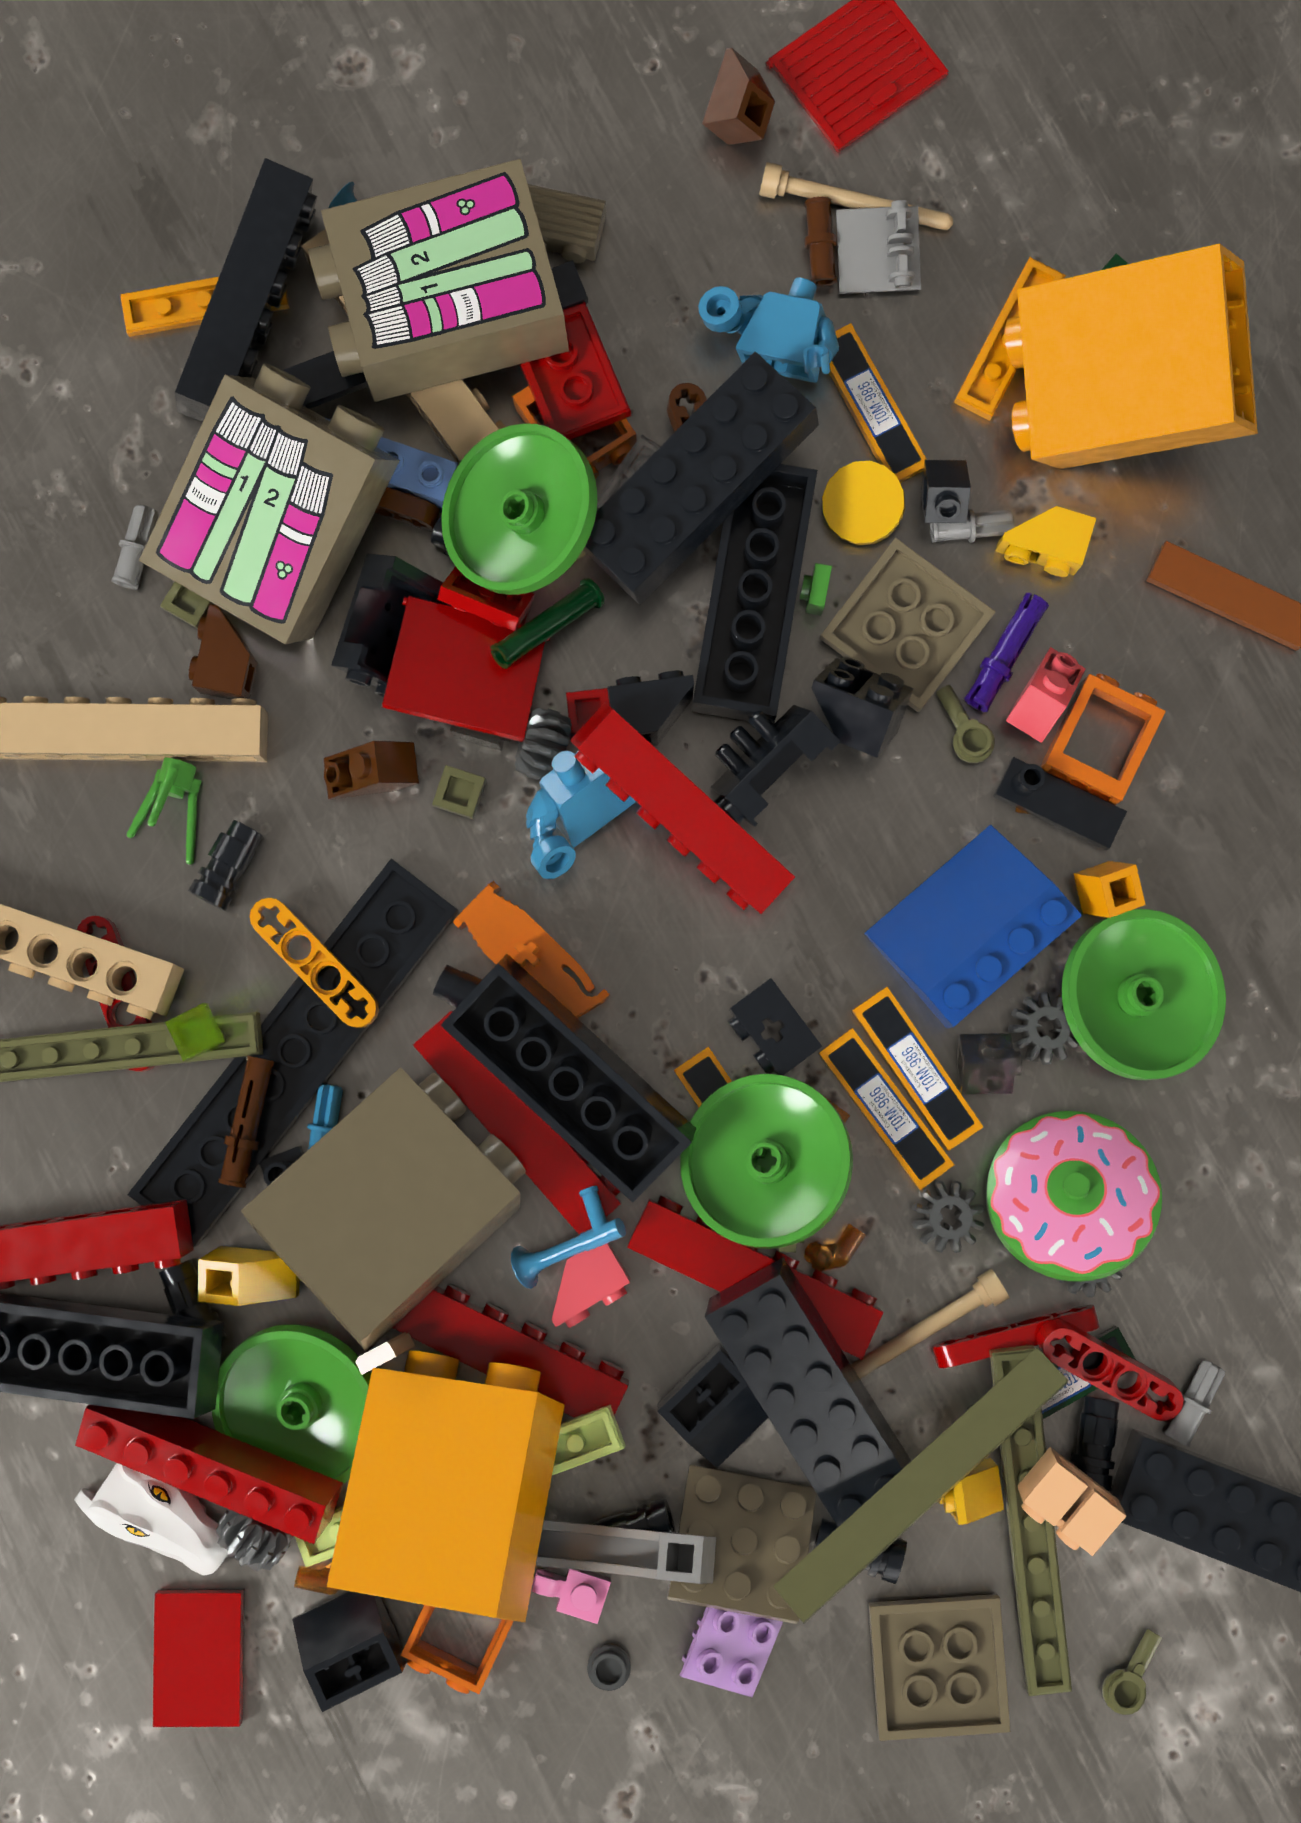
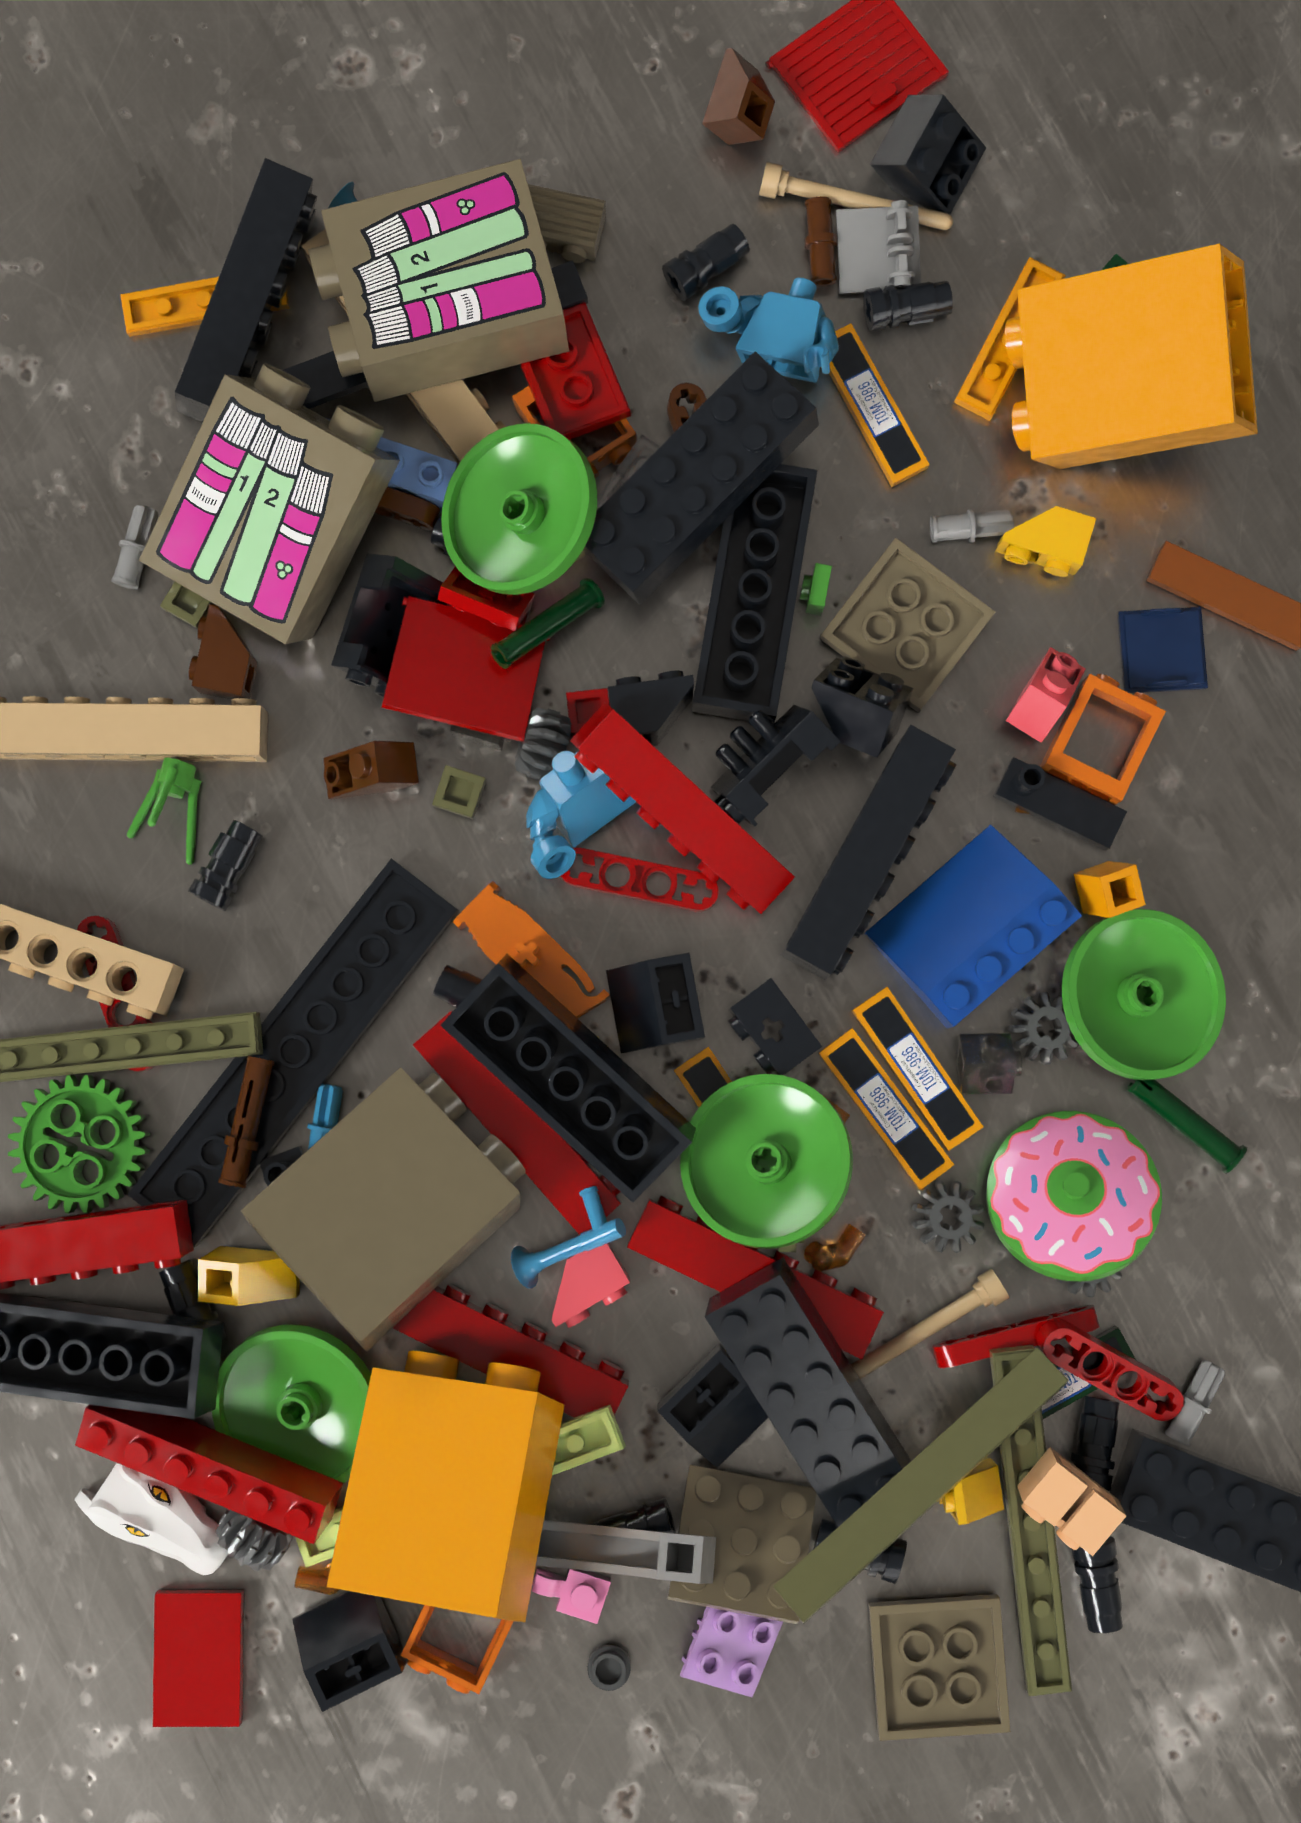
clear neon green tile [165,1003,225,1061] -> none
light orange beam [249,898,379,1028] -> none
tile [355,1332,415,1375] -> none
yellow tile [822,460,905,545] -> none
black brick [921,460,971,524] -> none
olive plate [936,685,995,763] -> none
dark purple pin [964,593,1049,712] -> none
olive plate [1102,1629,1163,1715] -> none
none -> bright green gear [8,1075,150,1214]
none -> red beam [561,847,719,912]
none -> black slope [606,952,705,1054]
none -> black axle [662,224,750,301]
none -> black brick [781,725,957,980]
none -> black axle [863,281,953,331]
none -> black slope [870,94,986,214]
none -> black axle [1072,1536,1123,1633]
none -> dark blue piece [1118,607,1208,693]
none -> dark green pin [1126,1079,1247,1174]

